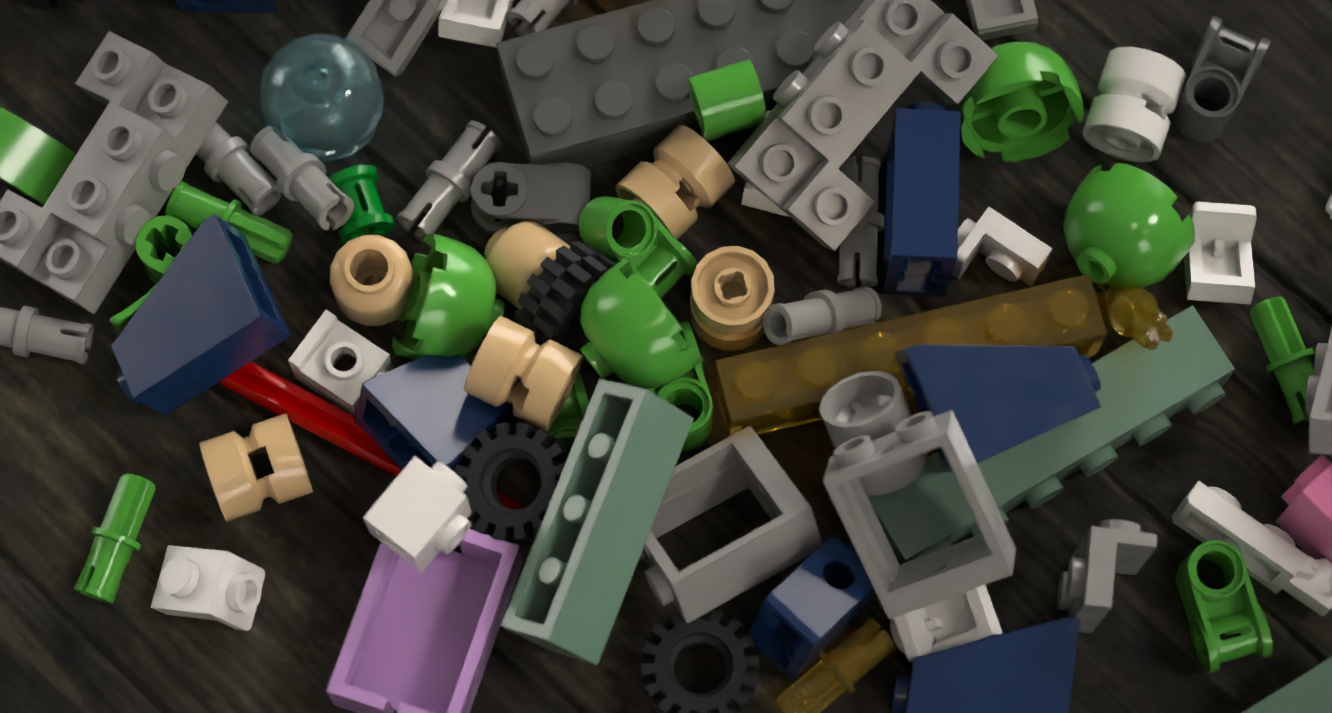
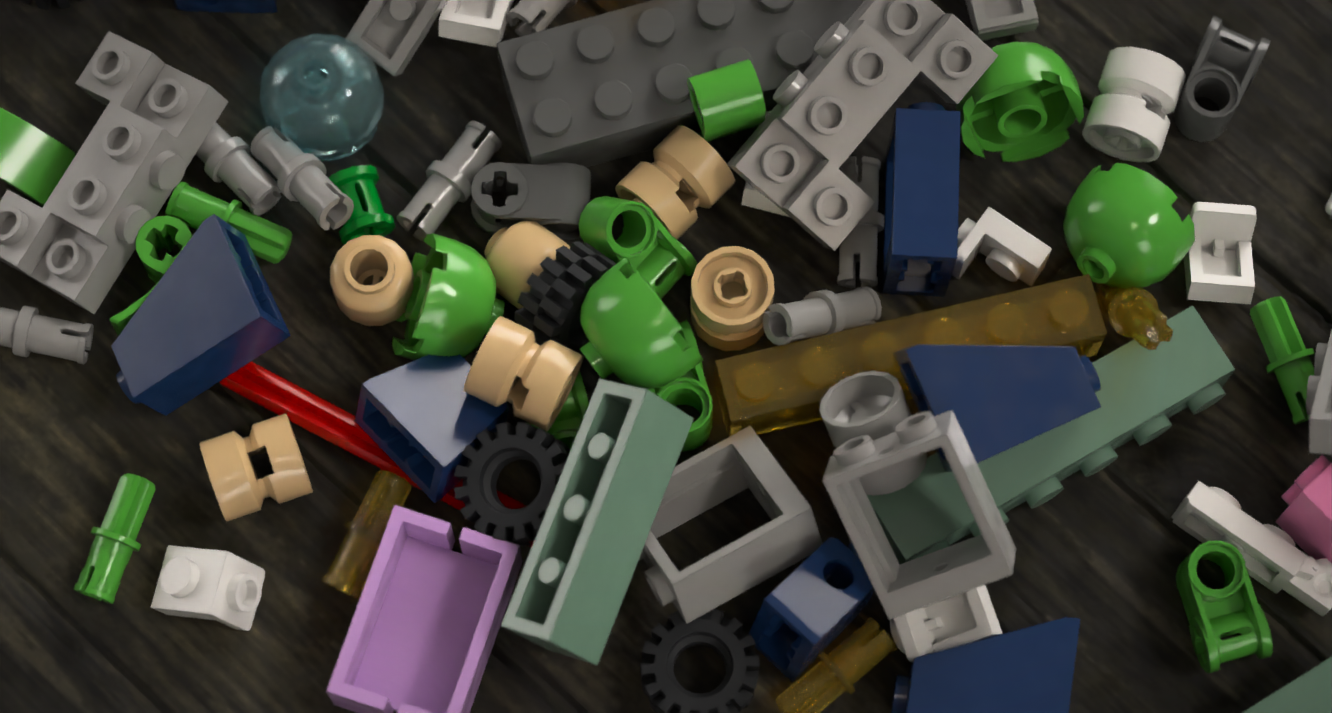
white brick [288,310,394,416] -> none
white brick [363,456,472,573] -> none
light grey bracket [1057,520,1157,634] -> none
none -> clear yellow axle [321,470,411,600]

